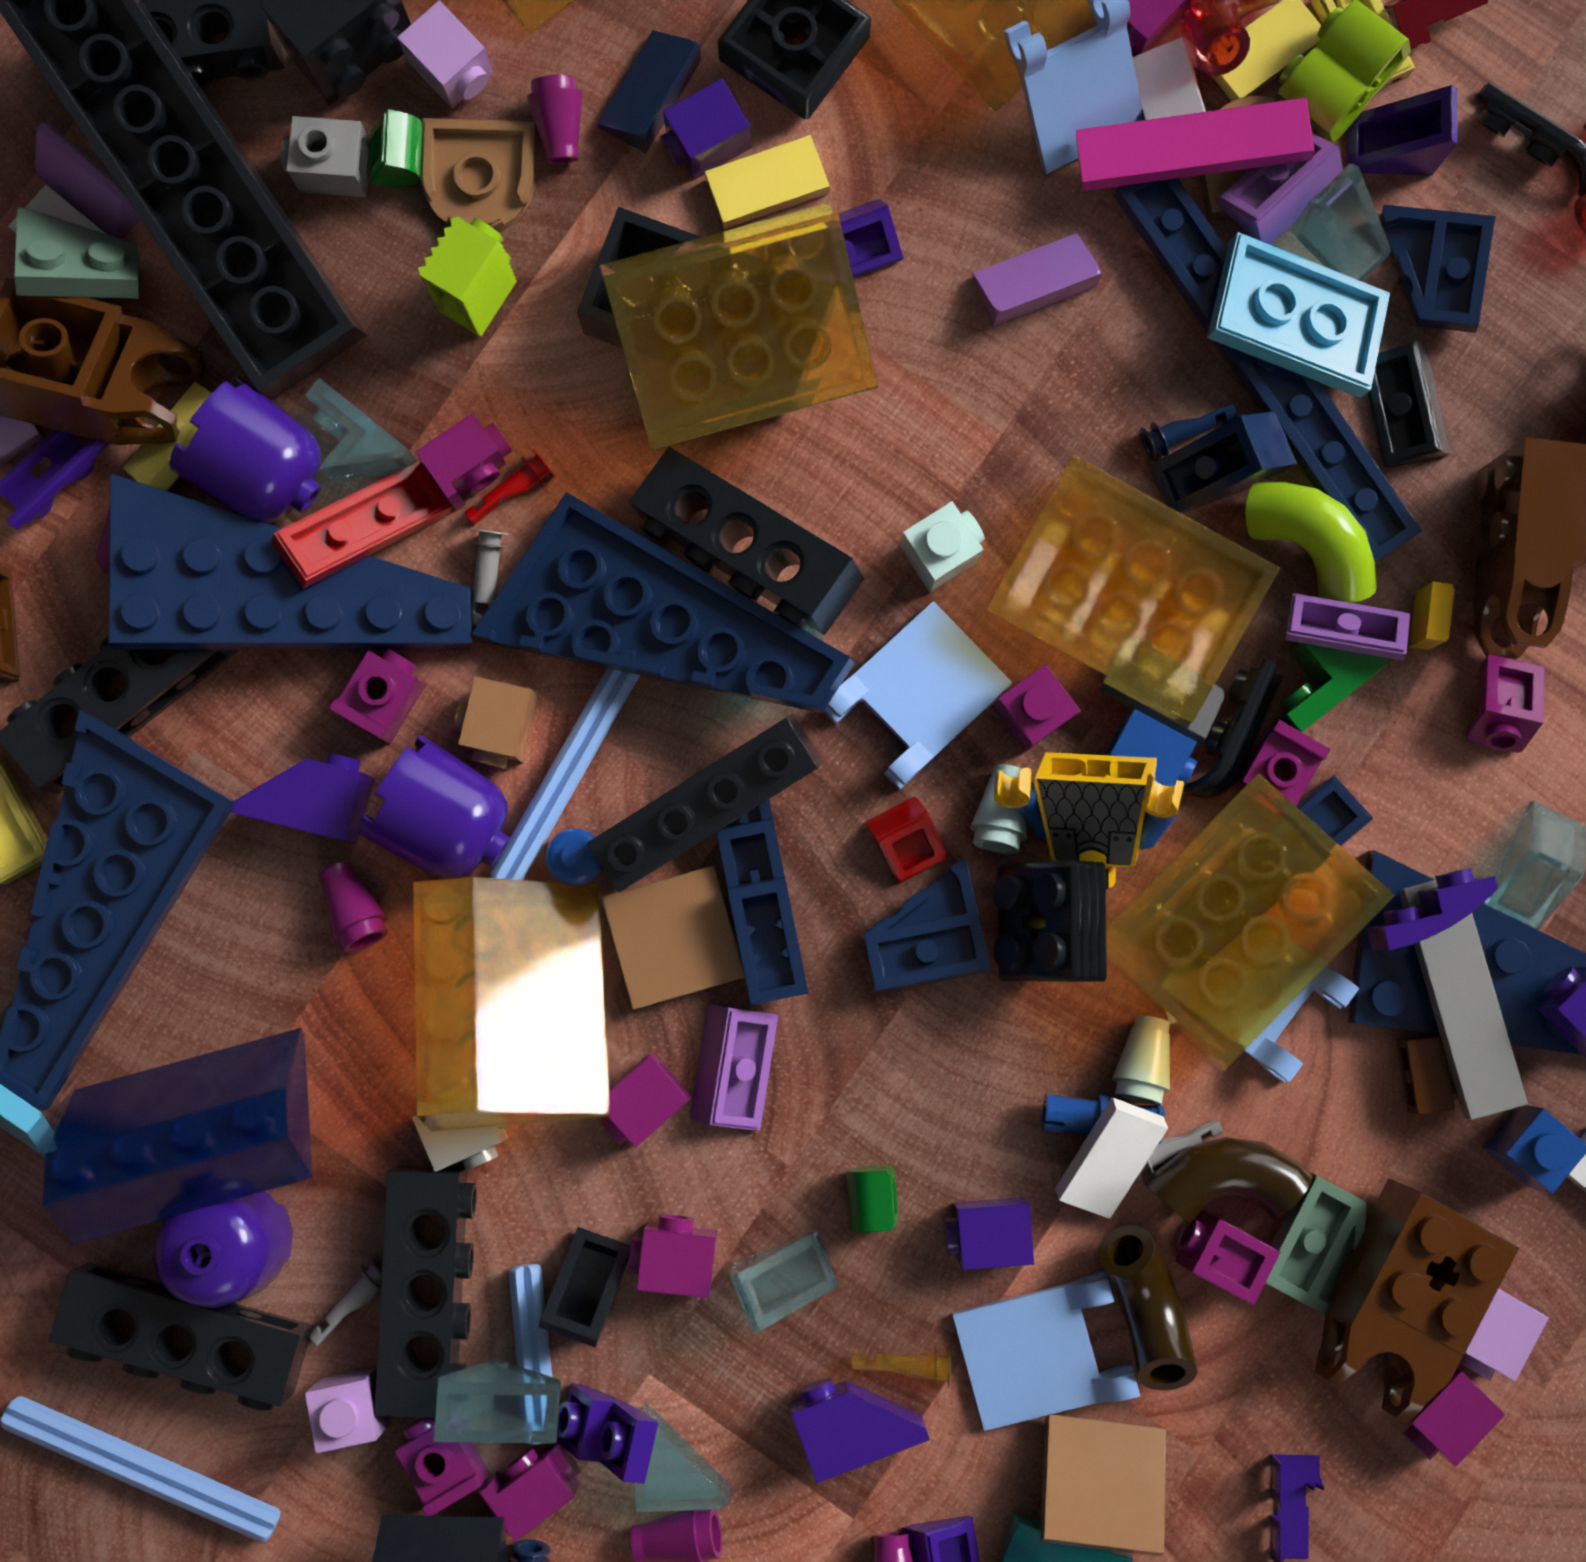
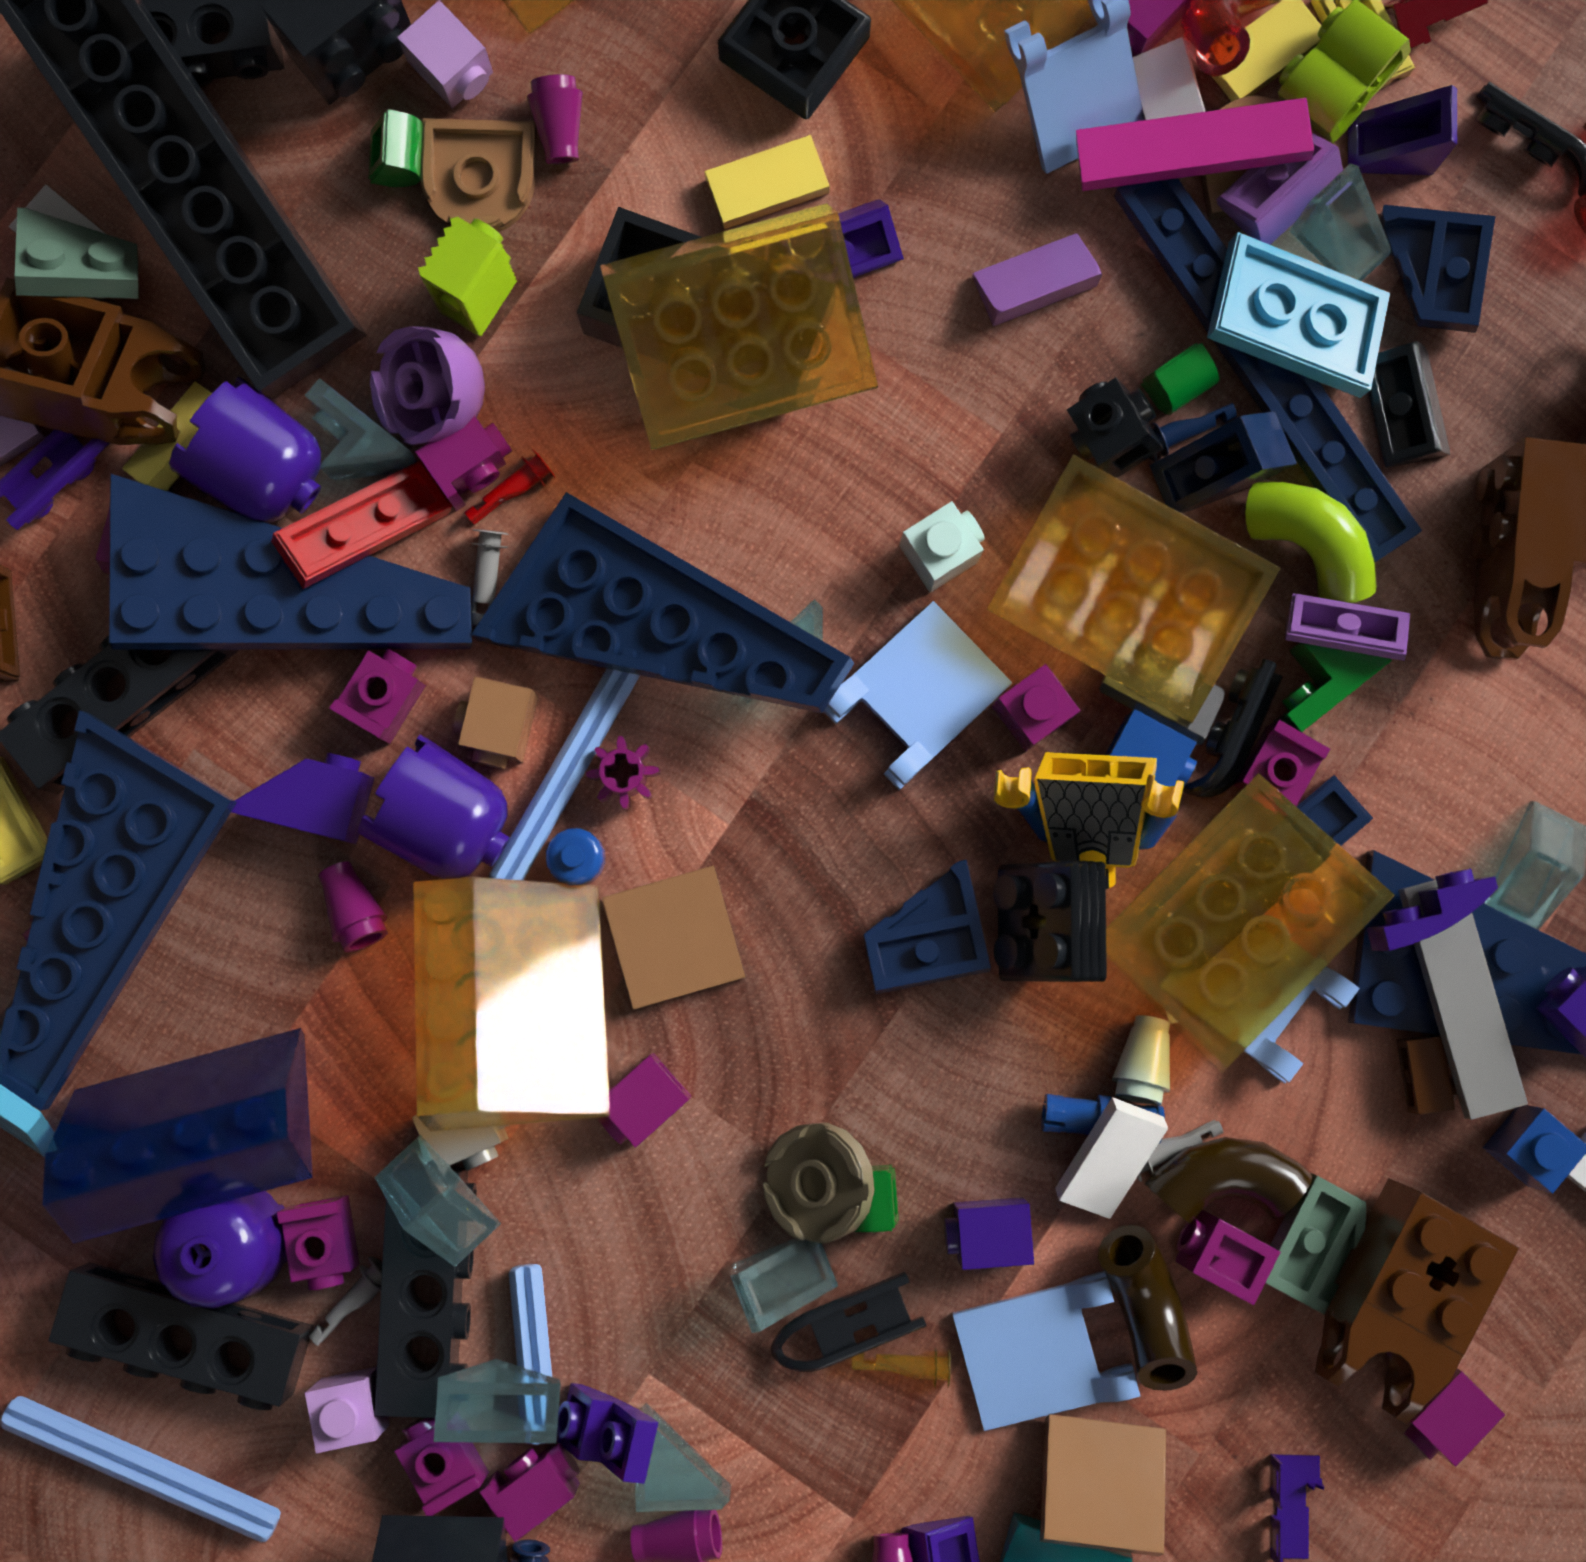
medium lavender slope [35,122,141,239] -> none
light grey brick [281,116,370,198] -> none
black slope [538,1227,631,1348] -> none
black brick [587,714,824,893] -> none
dark blue slope [597,30,701,154] -> none
magenta brick [628,1214,717,1298] -> none
black brick [629,446,865,635] -> none
dark purple brick [660,78,752,180] -> none
medium lavender slope [690,1004,778,1131] -> none
dark blue slope [716,799,808,1005] -> none
dark purple slope [791,1378,930,1483] -> none
red slope [866,797,949,884] -> none
light aqua cone [970,764,1027,854] -> none
yellow tile [1409,581,1455,650] -> none
lavender brick [1460,1289,1549,1382] -> none
magenta bracket [1466,654,1545,753] -> none
none -> magenta brick [277,1195,360,1290]
none -> medium lavender cylinder [370,326,485,445]
none -> clear light blue slope [374,1135,501,1267]
none -> magenta gear [586,736,660,810]
none -> dark tan tile [763,1122,875,1243]
none -> black piece [771,1272,927,1372]
none -> black brick [1067,377,1164,480]
none -> green brick [1141,343,1219,415]

